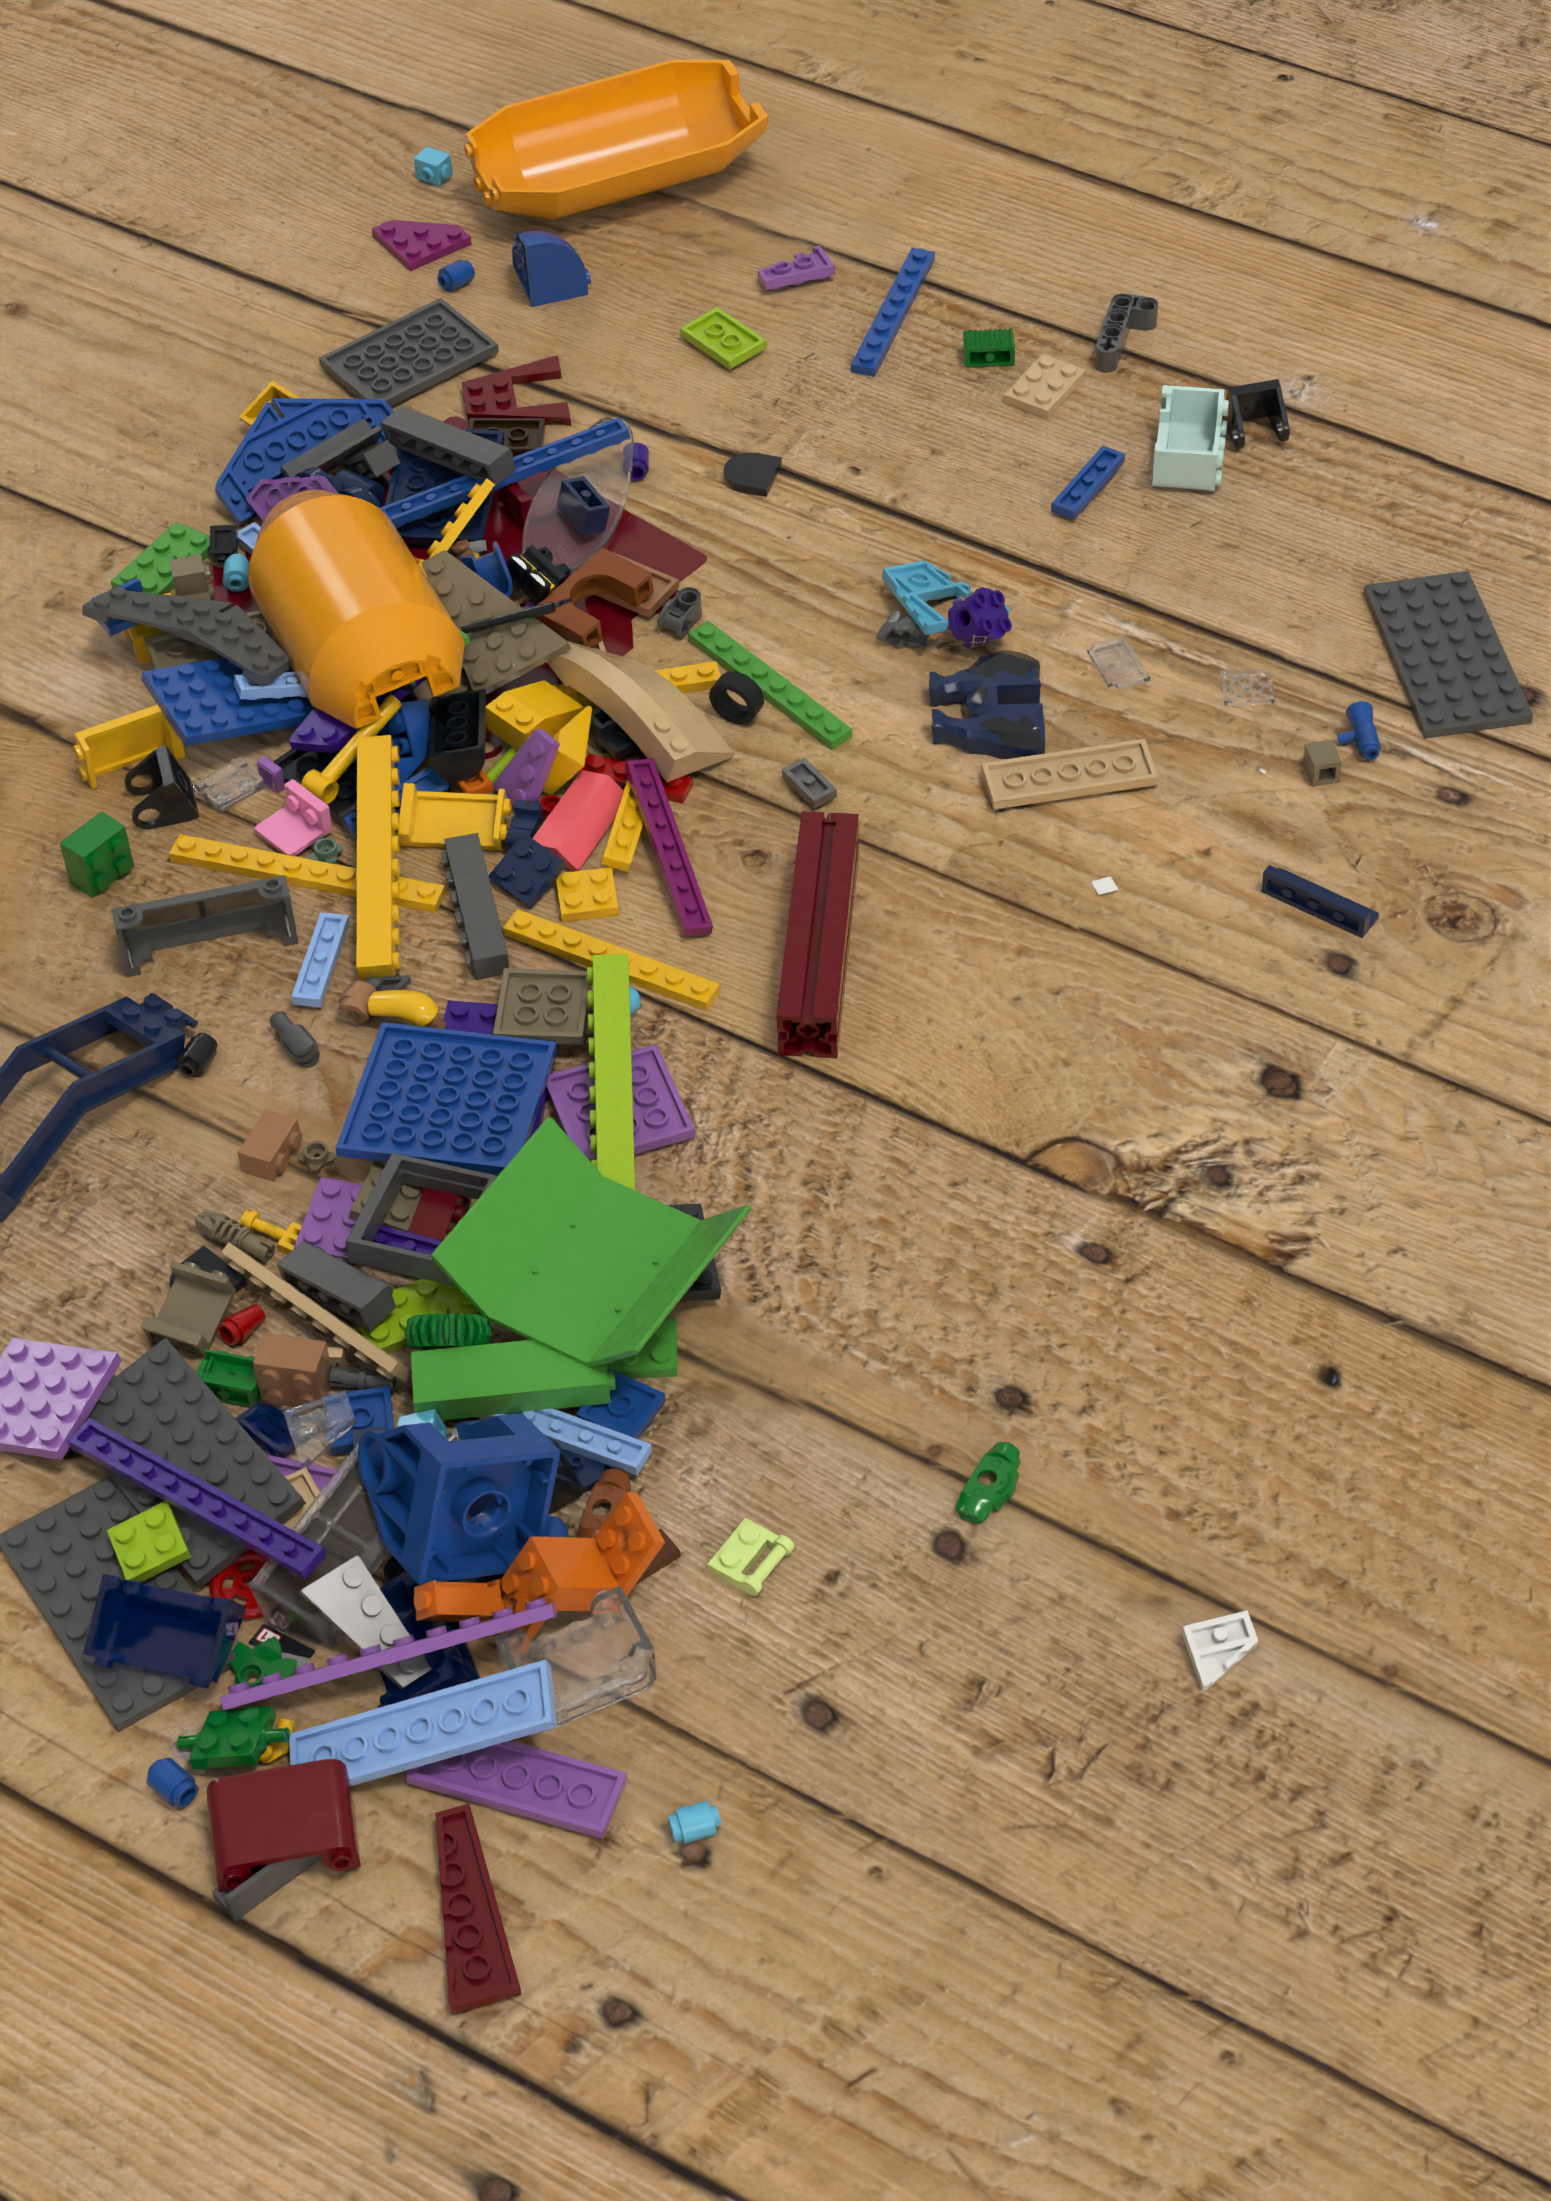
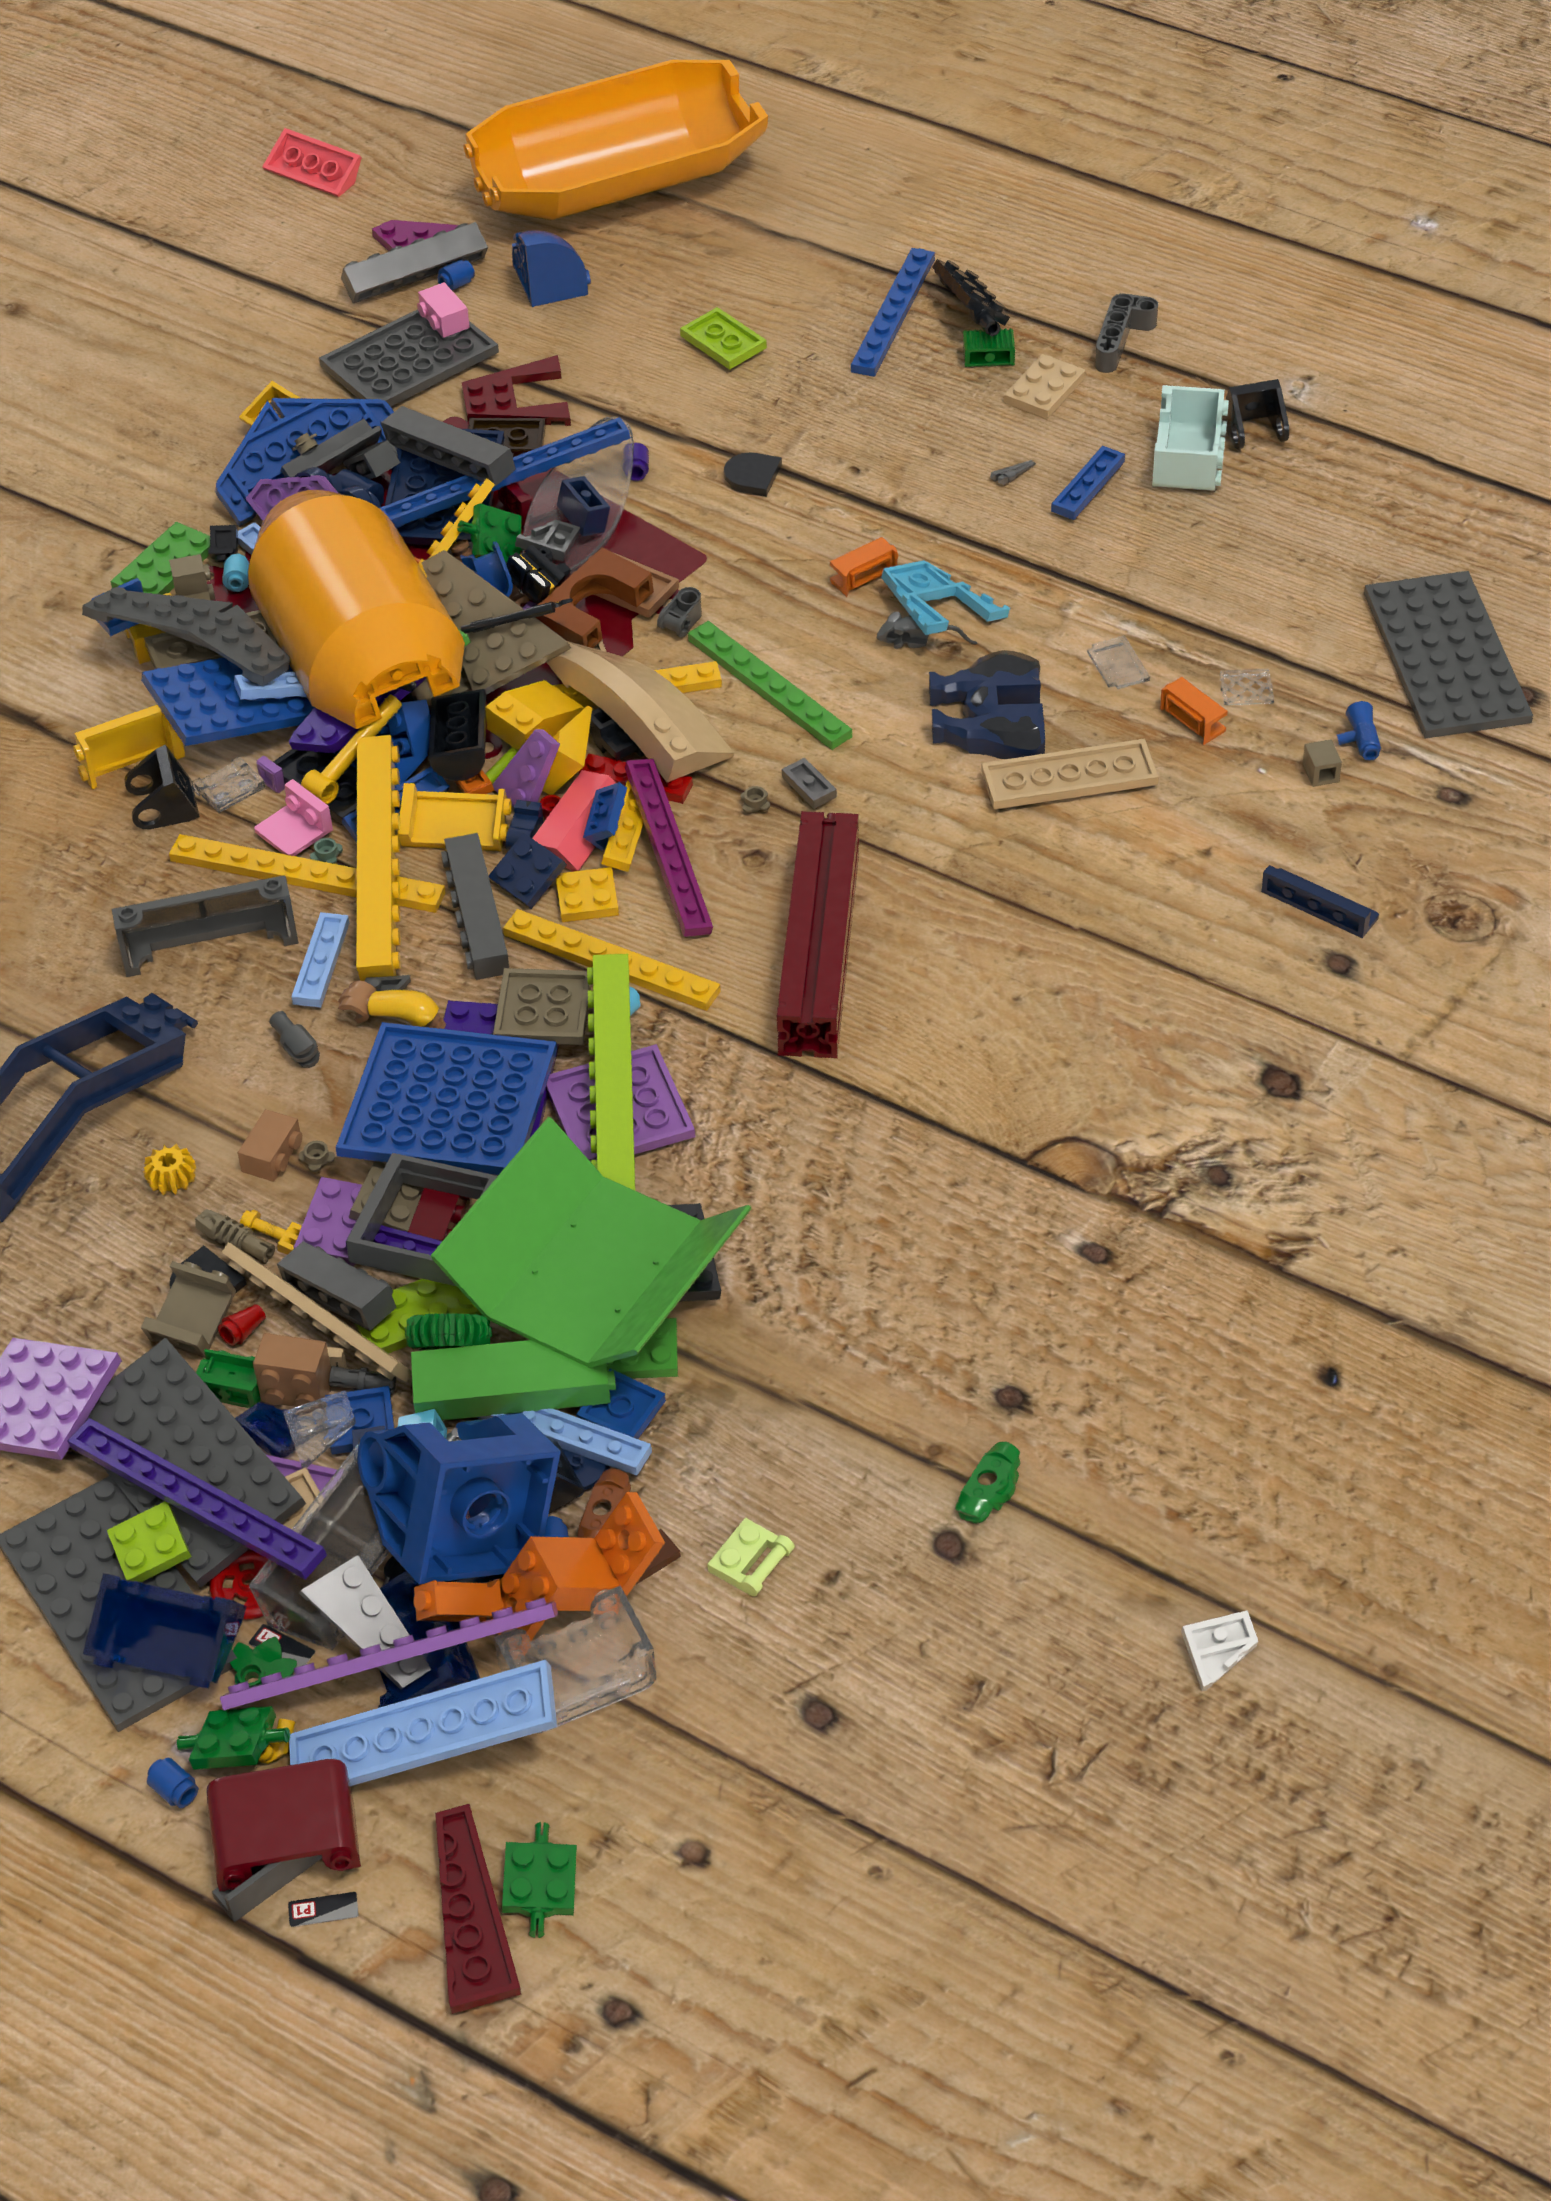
green brick [60,811,134,898] -> none
black brick [177,1033,218,1077] -> none
medium lavender plate [406,1740,627,1839] -> none
medium azure brick [414,146,453,186] -> none
medium azure brick [667,1800,722,1844] -> none
black tyre [709,671,764,725] -> none
medium lavender wing [758,245,835,290] -> none
dark purple brick [948,587,1012,649] -> none
white sticker [1091,876,1118,895] -> none
none -> yellow gear [143,1143,196,1196]
none -> coral slope [262,128,362,197]
none -> sticker [288,1892,358,1927]
none -> dark tan plate [292,433,318,455]
none -> brick [341,222,488,304]
none -> bright pink brick [417,282,470,338]
none -> green plate [457,503,526,564]
none -> green plate [502,1822,577,1938]
none -> dark grey wing [515,519,580,561]
none -> blue bracket [583,782,627,851]
none -> dark tan plate [740,786,770,813]
none -> orange window [830,537,899,597]
none -> black plate [932,259,1010,336]
none -> flat silver piece [990,460,1036,485]
none -> orange window [1160,677,1228,745]

